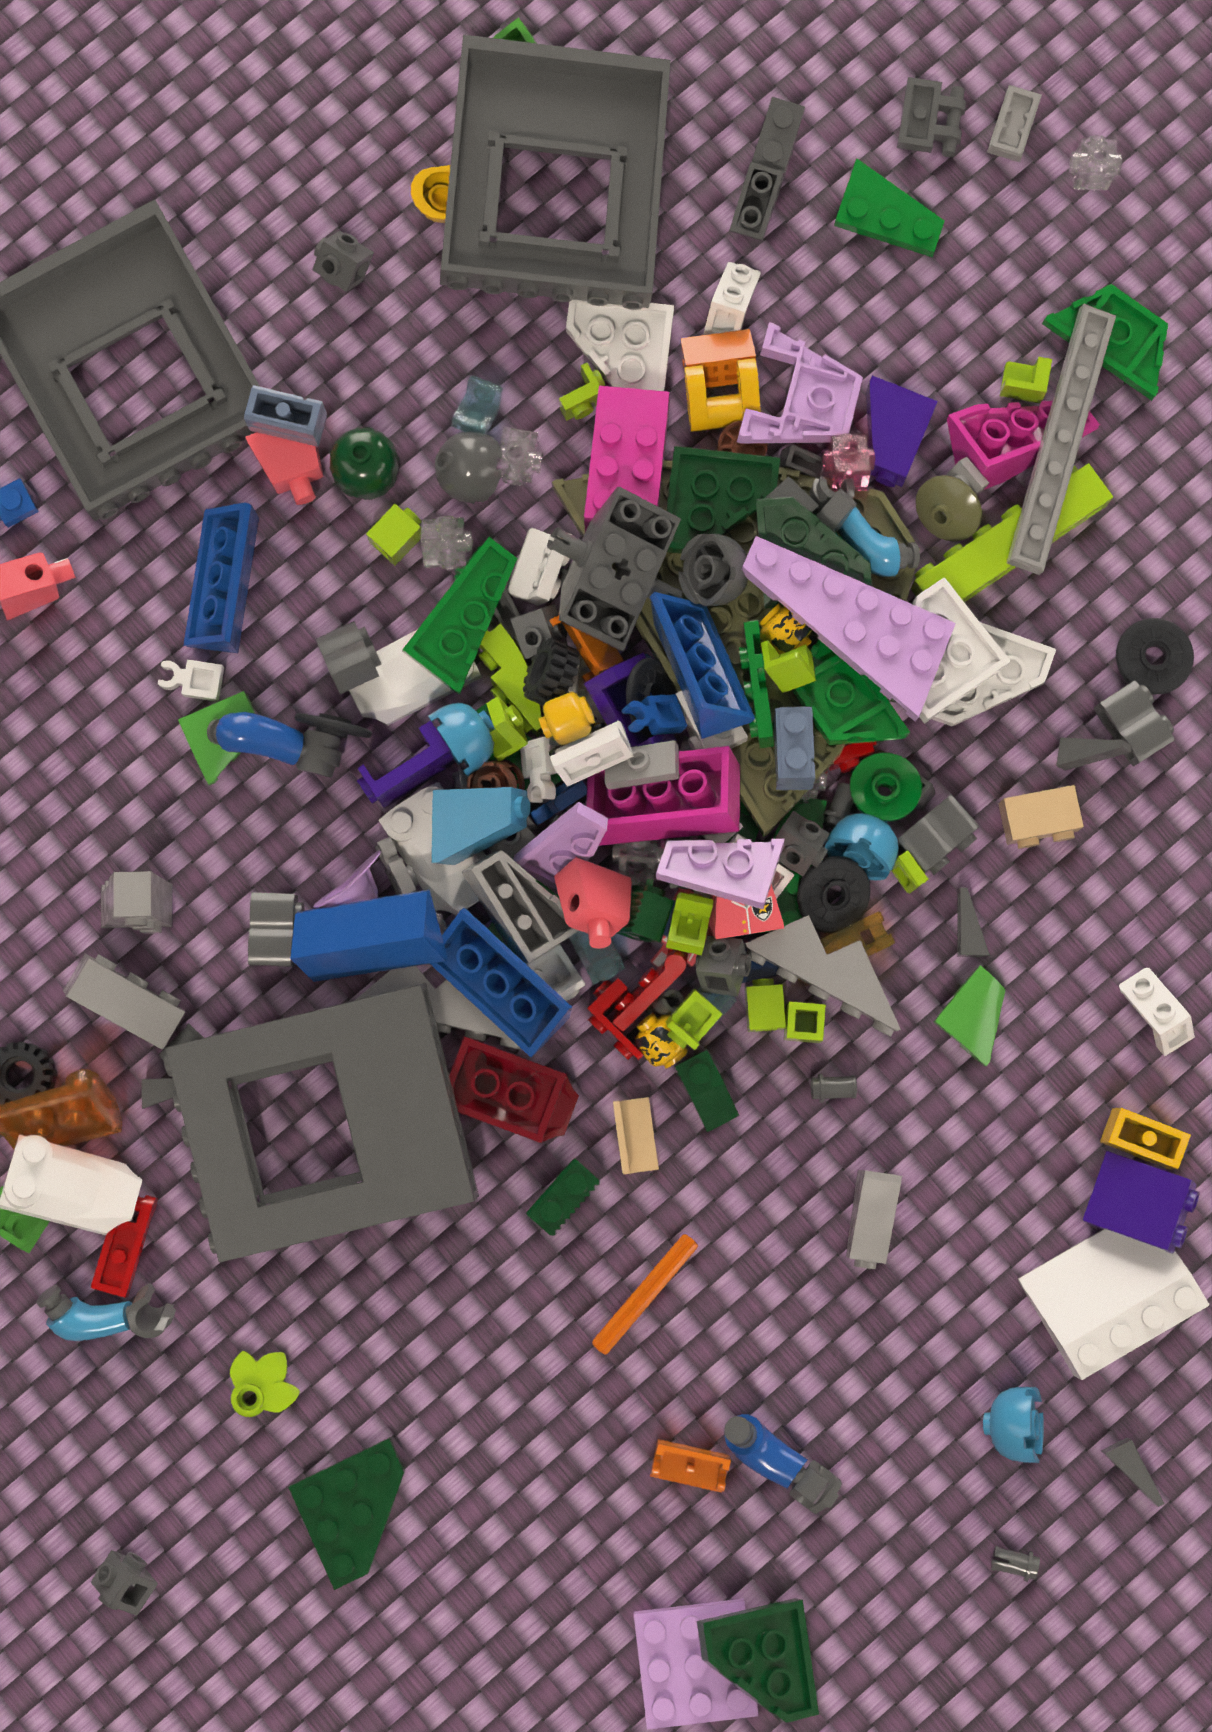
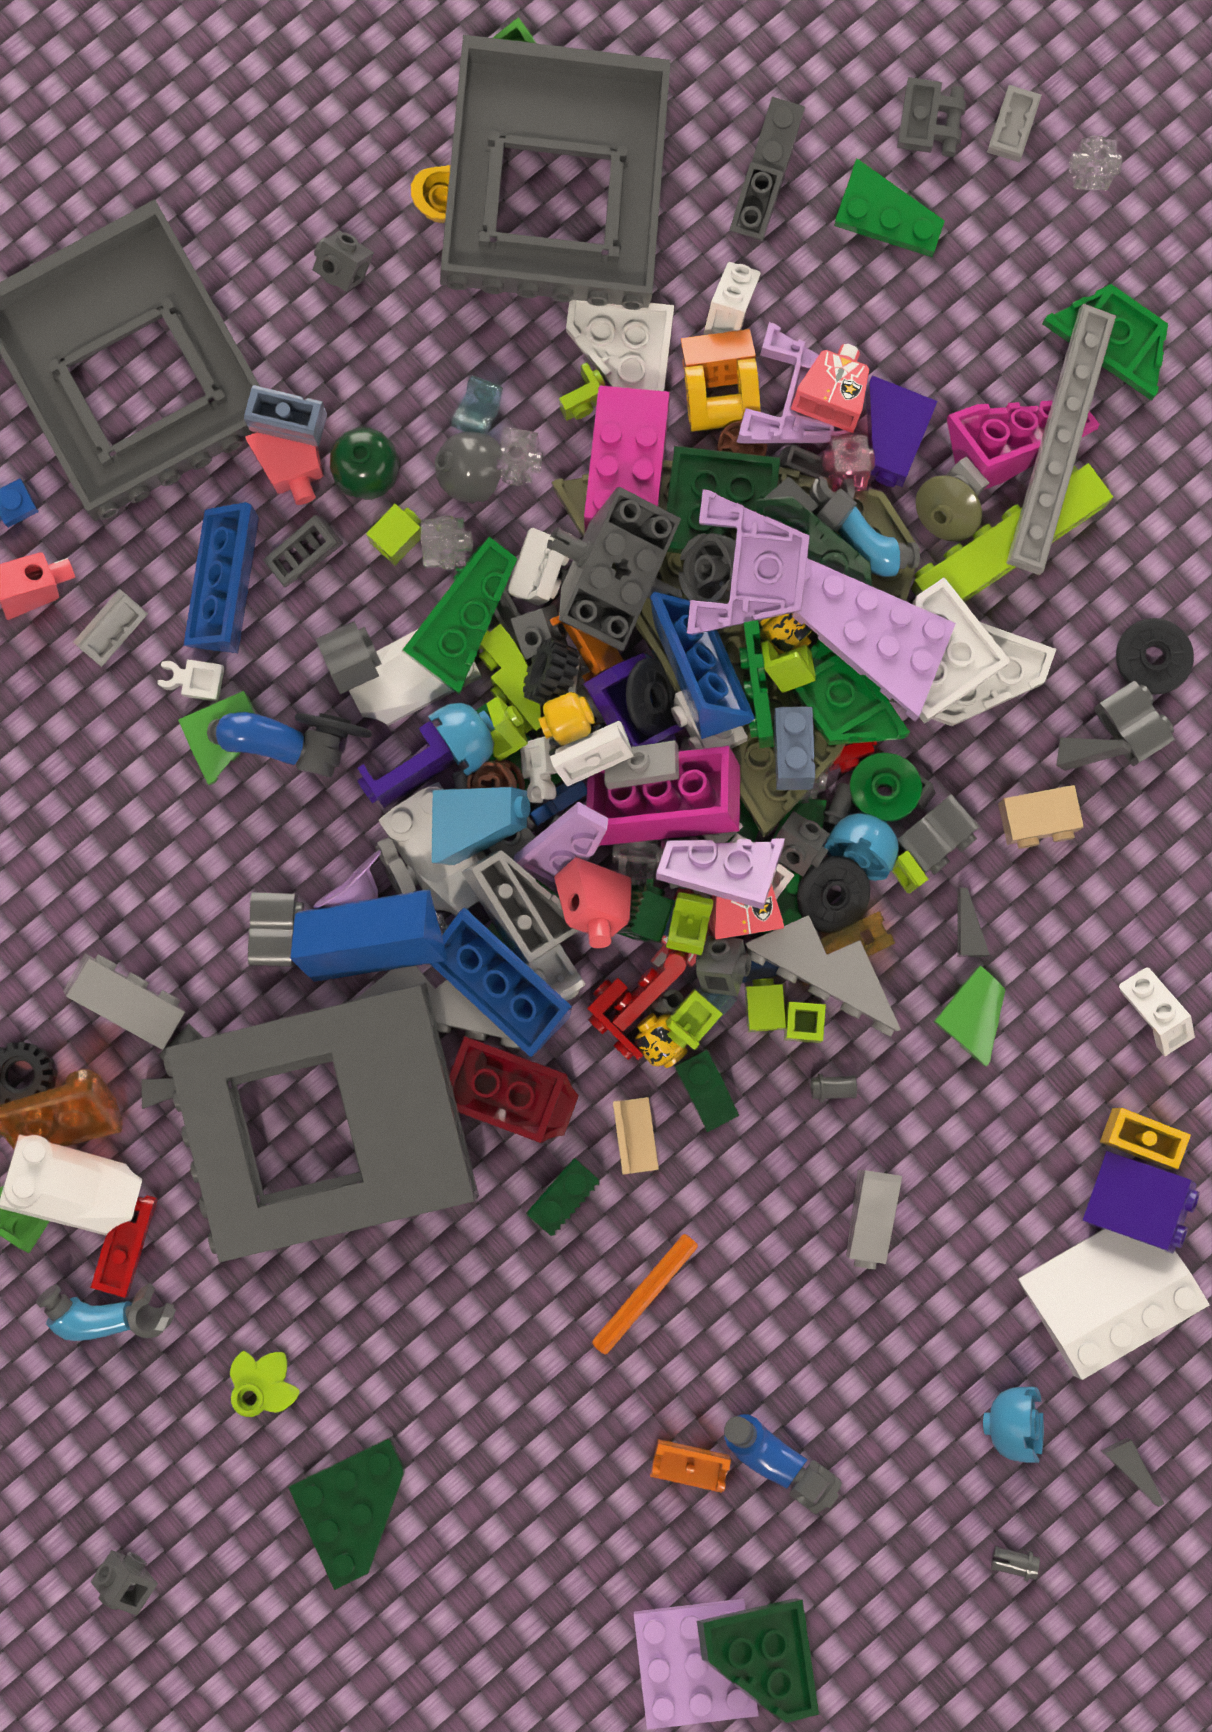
light grey wedge [101,871,172,934] -> none
clear light blue brick [569,931,625,985] -> none
blue plate [622,694,688,735] -> none
lime panel [999,357,1052,404] -> none
none -> light grey plate [73,589,148,667]
none -> dark grey slope [263,515,343,587]
none -> lavender wing [687,490,809,635]
none -> coral torso [791,344,869,433]

